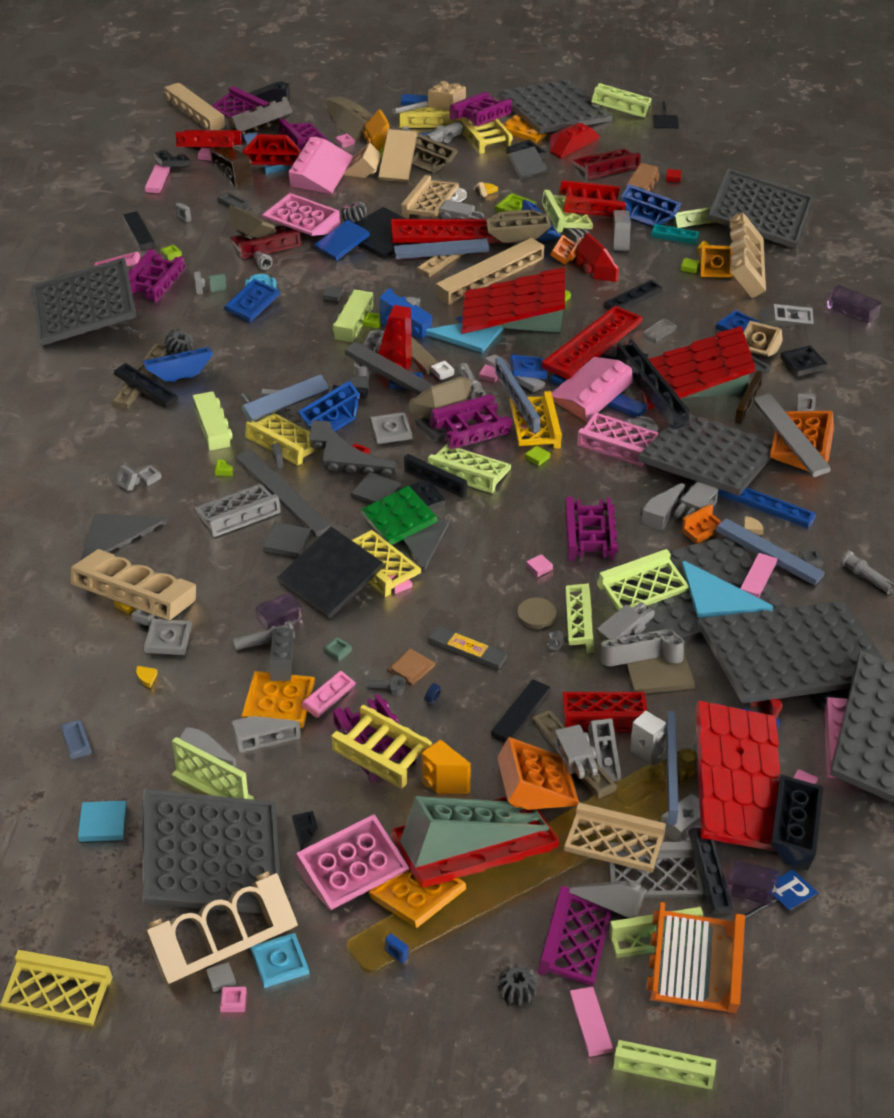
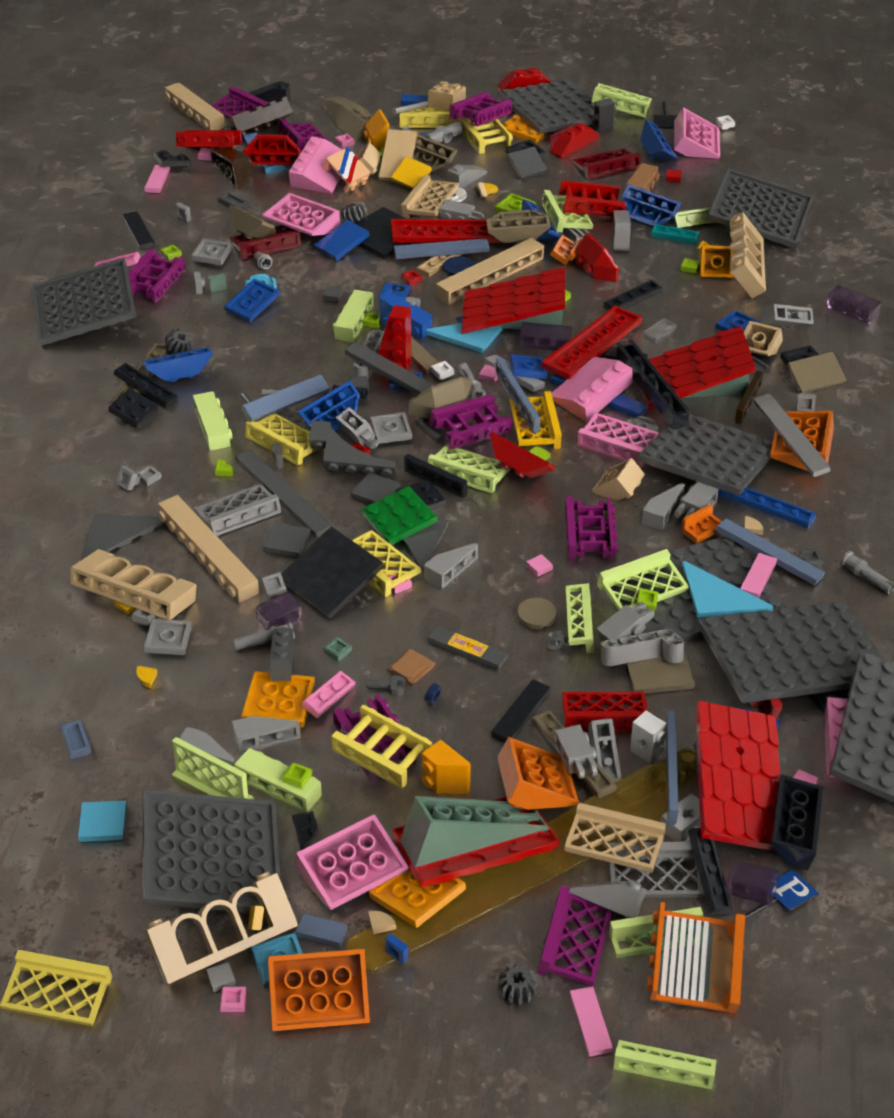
none -> black plate [108,388,158,428]
none -> tan brick [158,495,259,603]
none -> light grey plate [192,239,233,265]
none -> yellowish green brick [234,748,322,812]
none -> yellow tile [247,906,264,931]
none -> light grey plate [262,572,287,598]
none -> orange slope [268,949,370,1031]
none -> lime tile [282,762,312,789]
none -> sand blue tile [296,913,348,948]
none -> light nougat panel [322,147,371,193]
none -> light grey hinge [336,407,379,449]
none -> tan tile [368,911,396,934]
none -> blue piece [379,282,412,298]
none -> yellow tile [391,156,432,190]
none -> red tile [401,269,423,286]
none -> light grey slope [423,543,478,589]
none -> dark blue tile [444,256,475,276]
none -> light grey slope [448,164,487,189]
none -> red wedge [491,432,556,478]
none -> red wedge [497,68,551,91]
none -> clear purple brick [520,322,572,350]
none -> dark grey brick [592,98,616,133]
none -> tan slope [592,458,645,501]
none -> lime tile [636,588,659,611]
none -> blue wedge [640,119,678,160]
none -> bright pink slope [674,107,720,159]
none -> white plate [715,115,735,129]
none -> dark tan tile [786,351,847,393]

